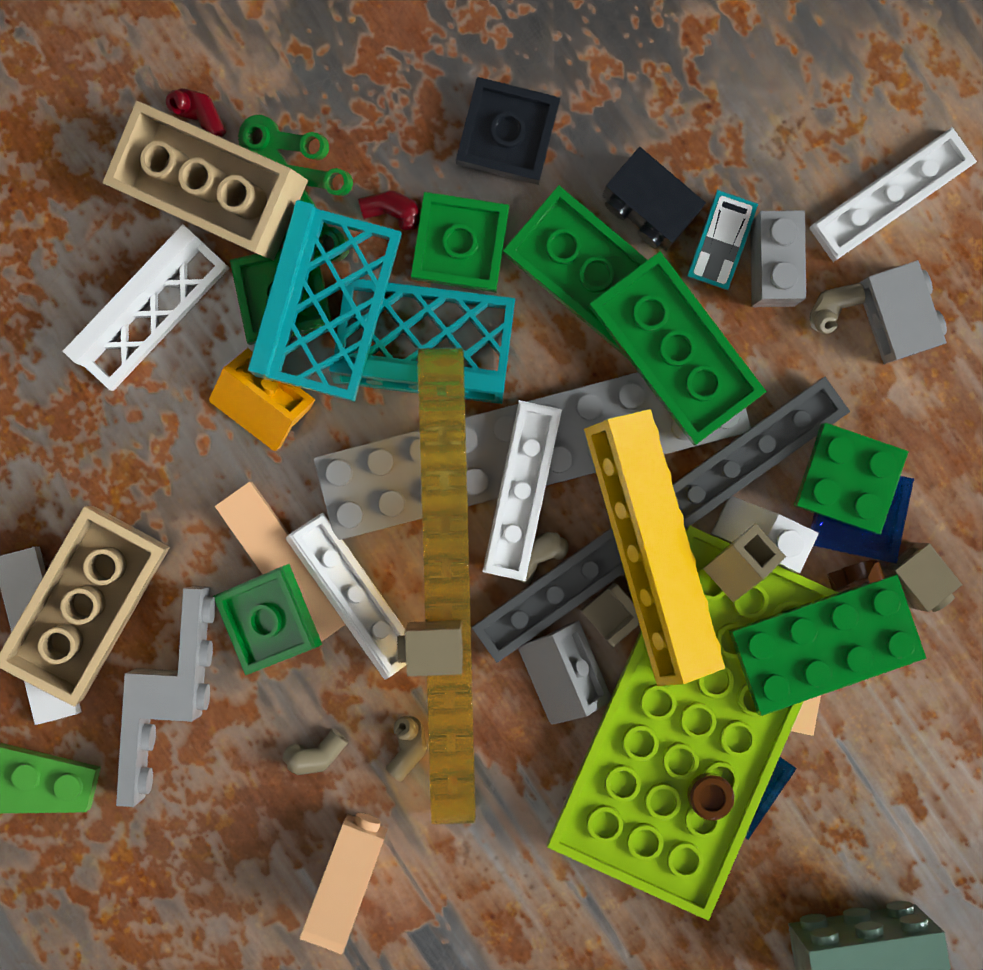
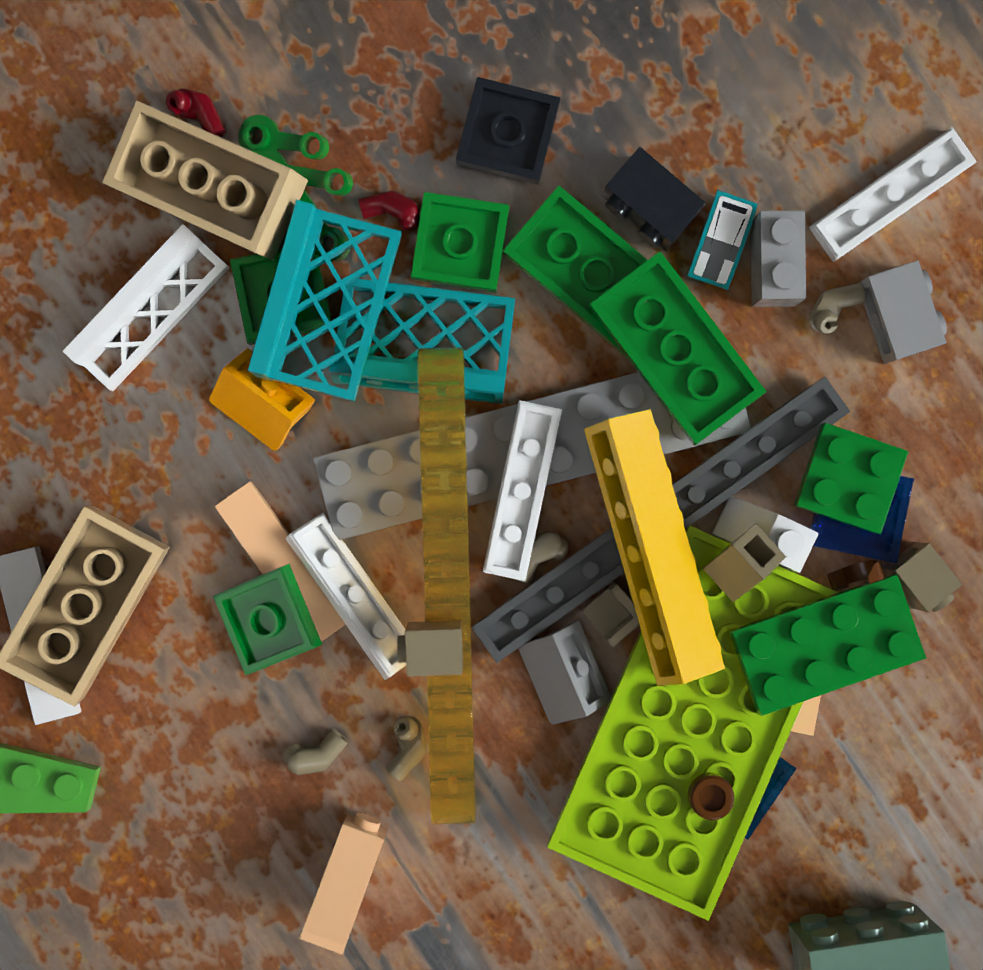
light grey bracket [116,586,216,807] -> none

